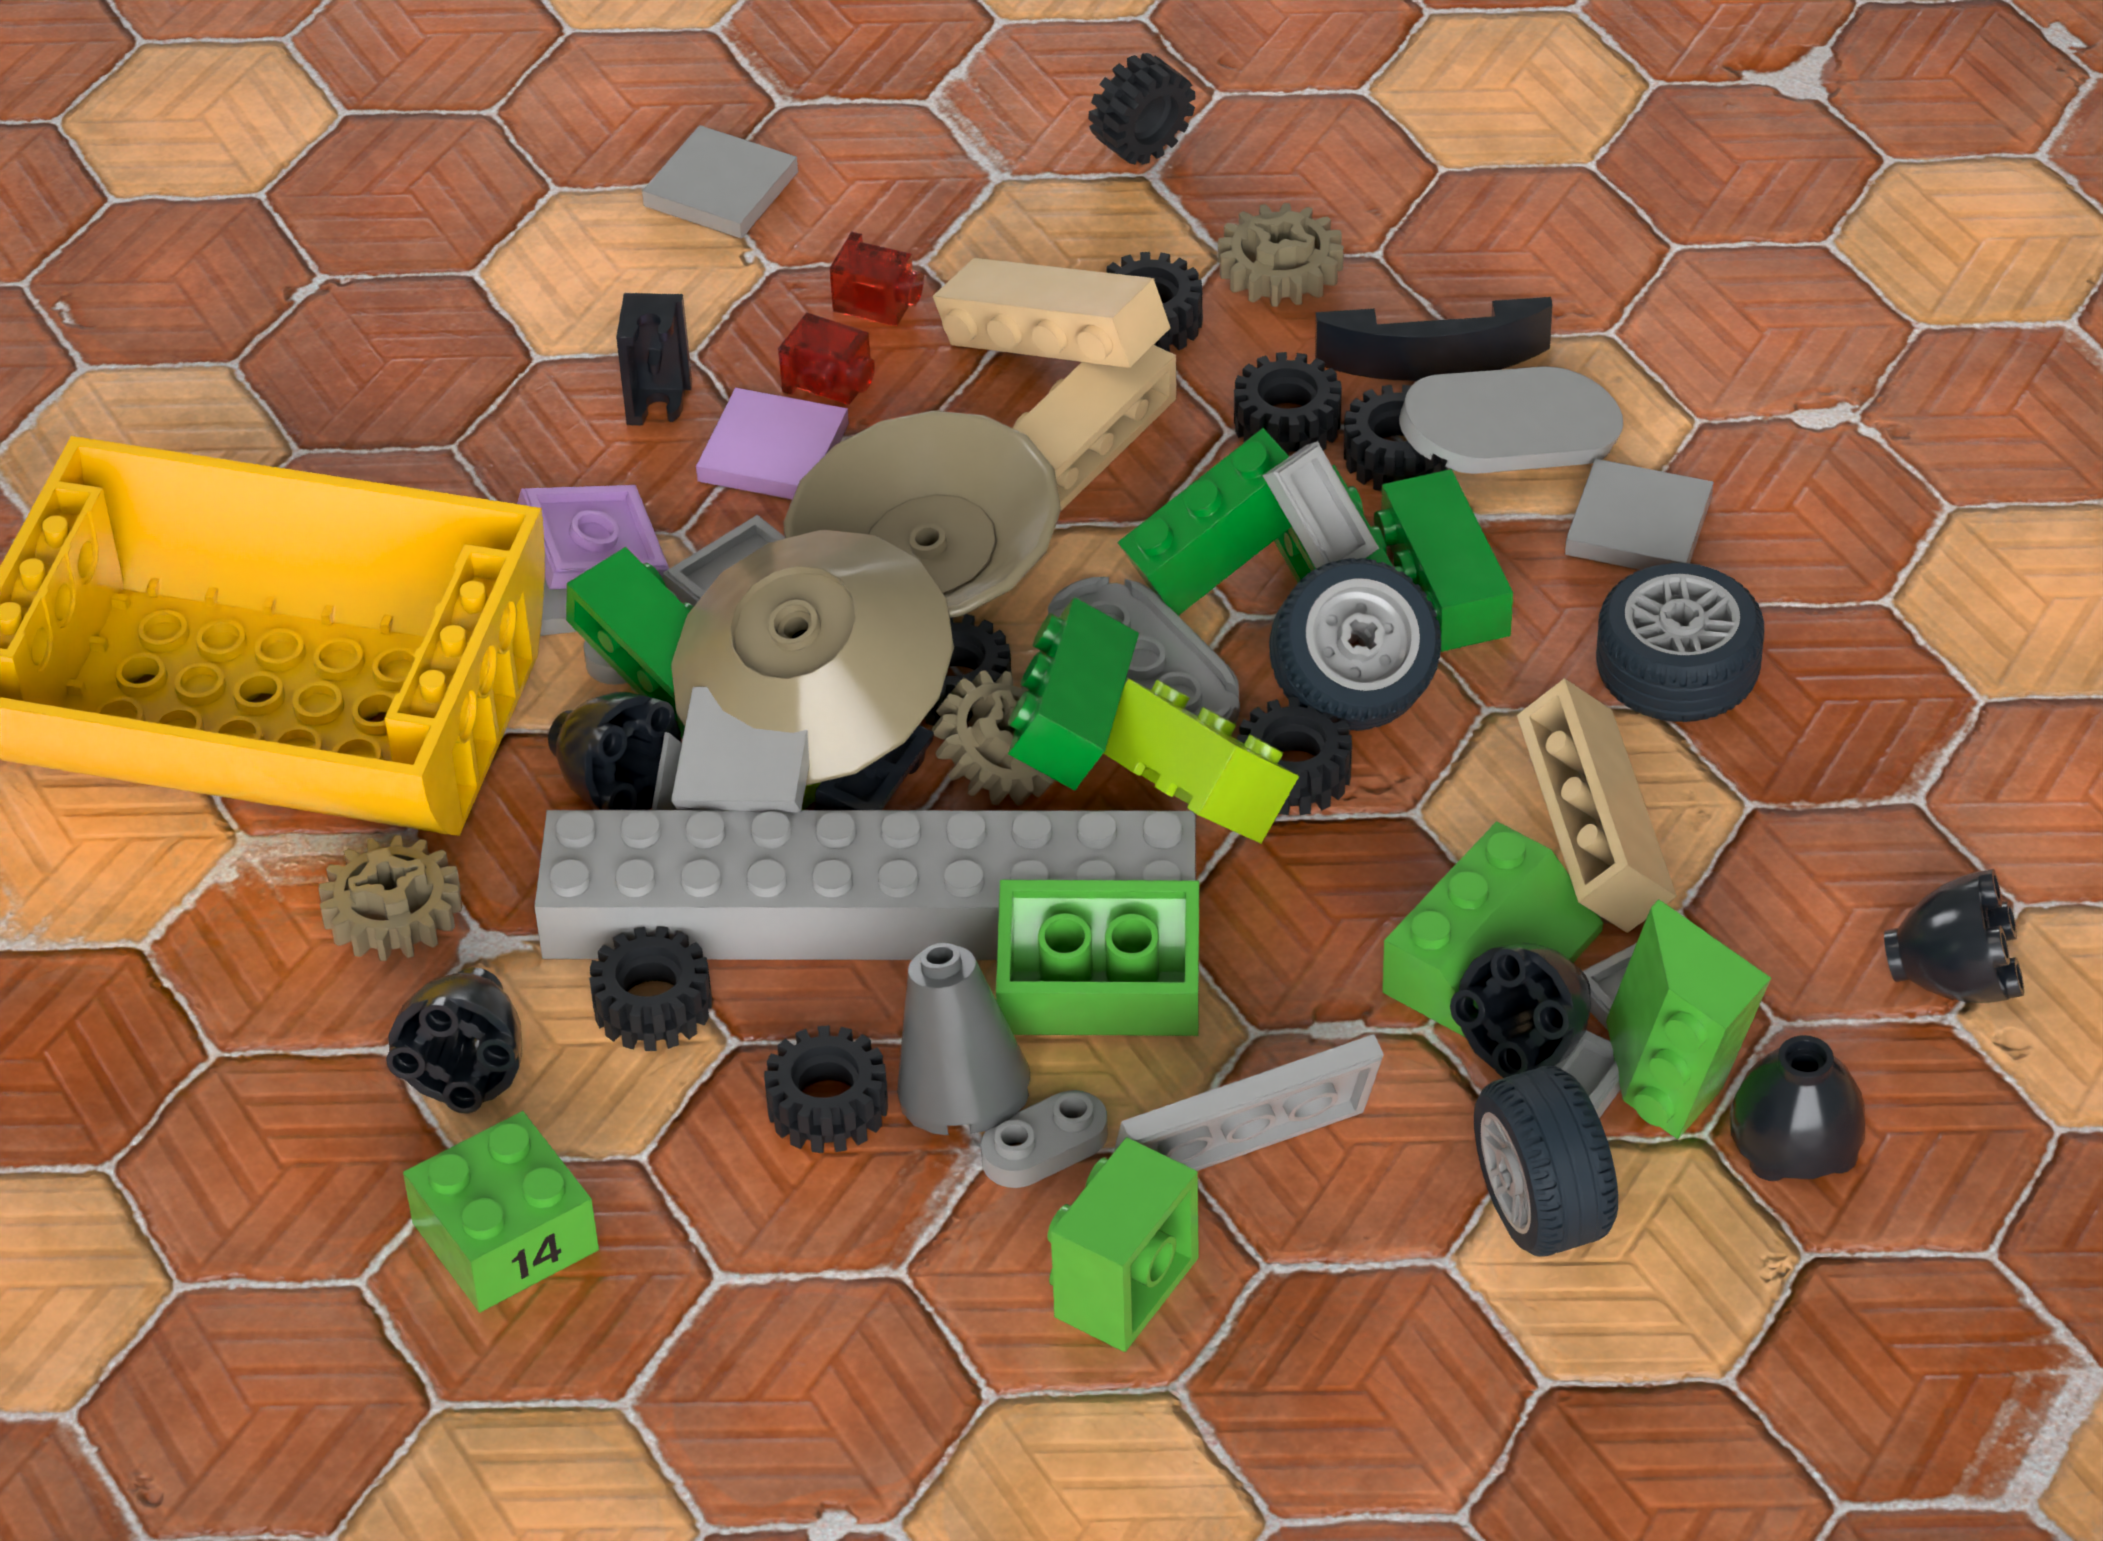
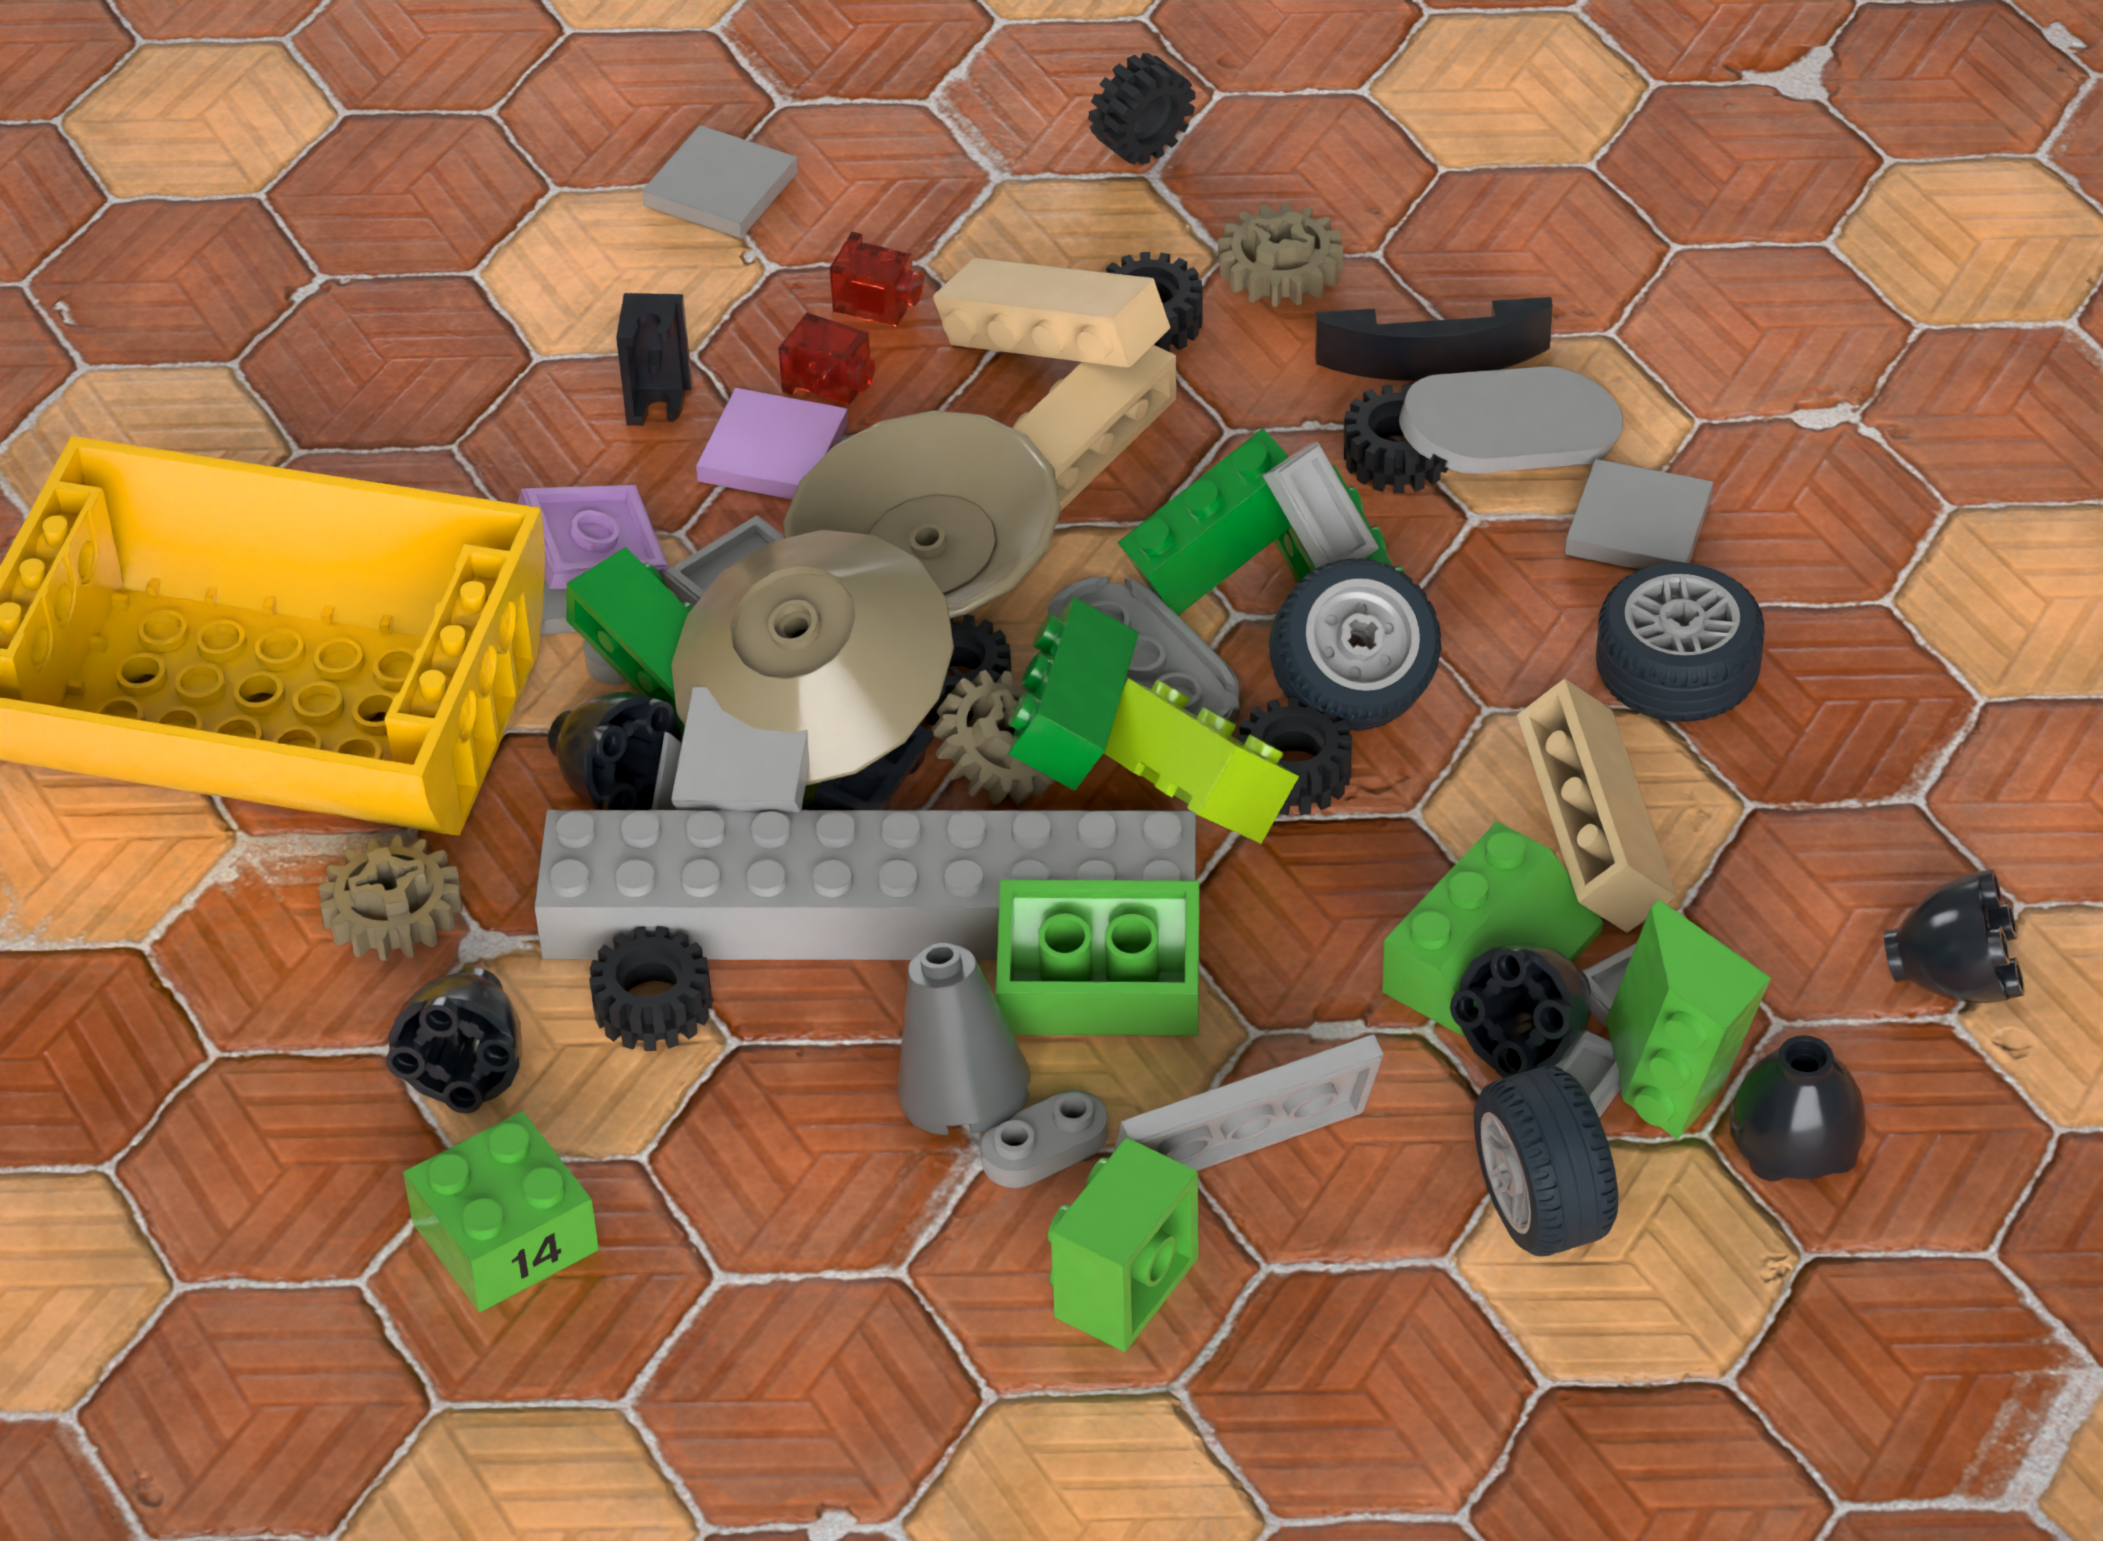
black tyre [764,1025,888,1153] -> none
black tyre [1234,352,1342,456] -> none
green brick [1374,469,1513,652] -> none

